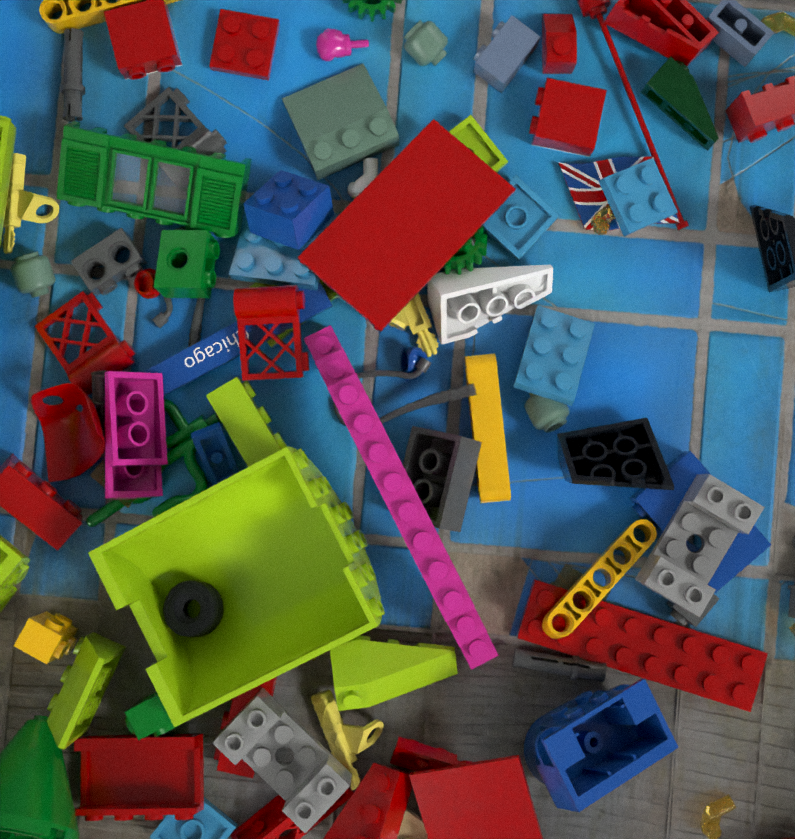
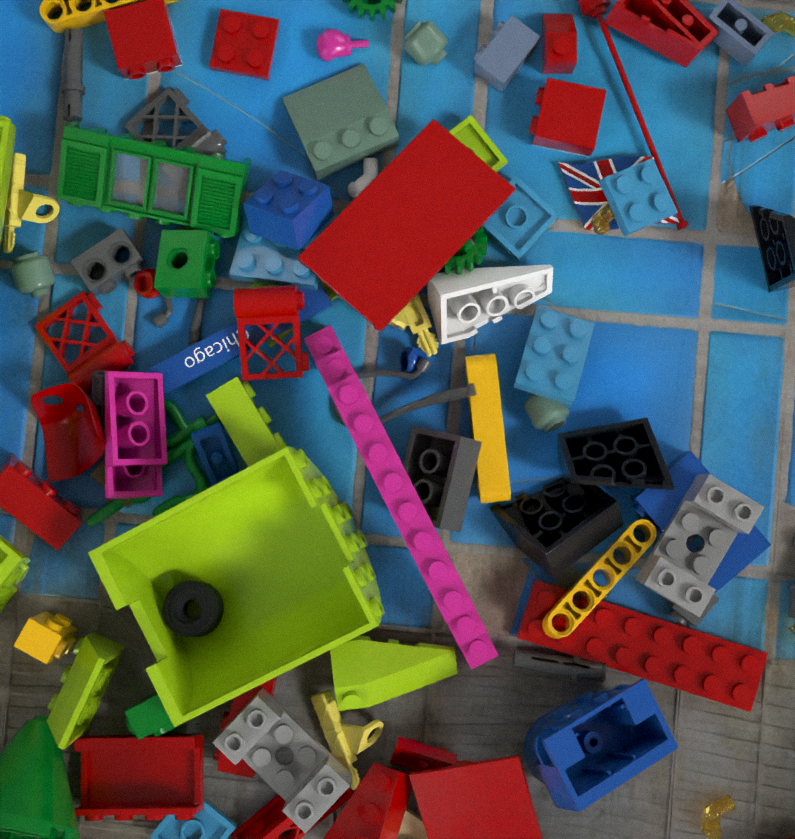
dark green slope [641,56,719,151] -> none
none -> black wedge [490,477,623,578]

